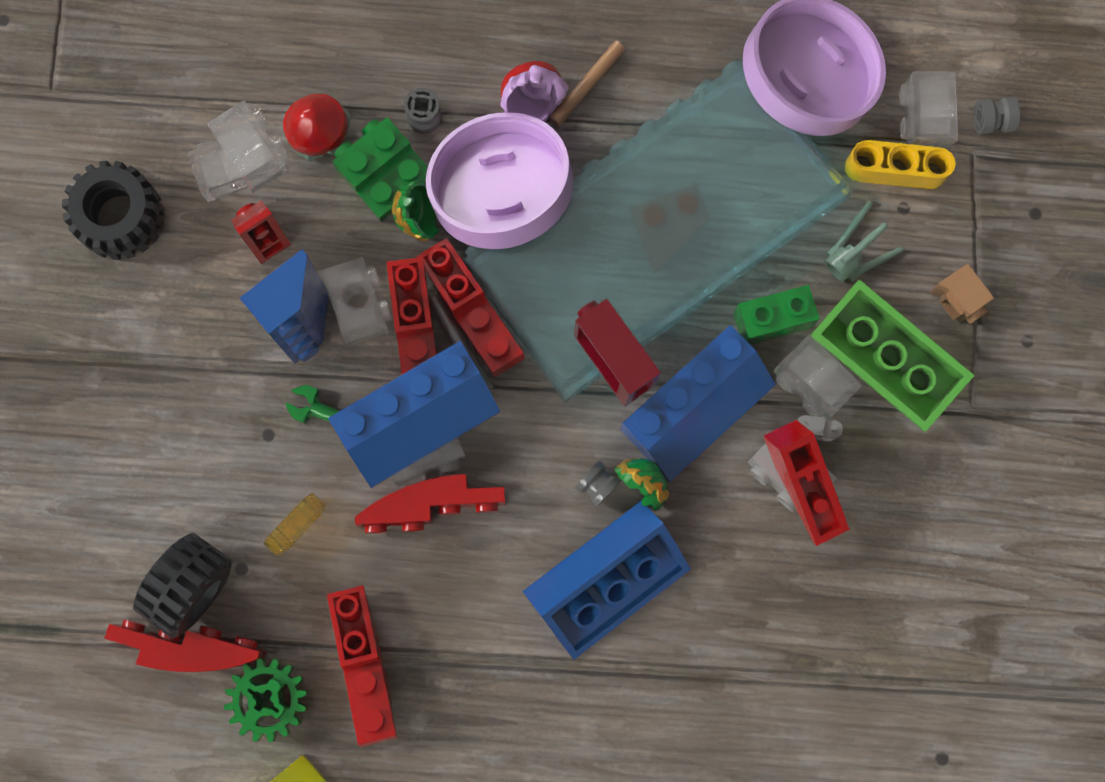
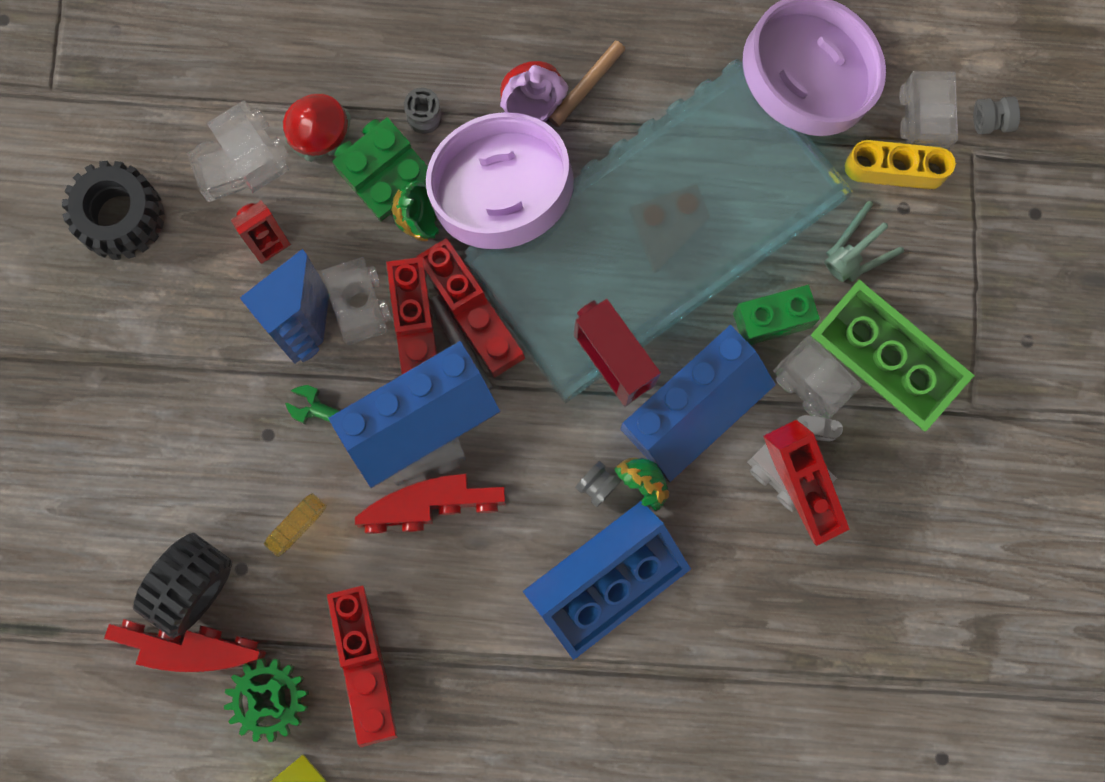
medium nougat window [929,263,994,324] -> none

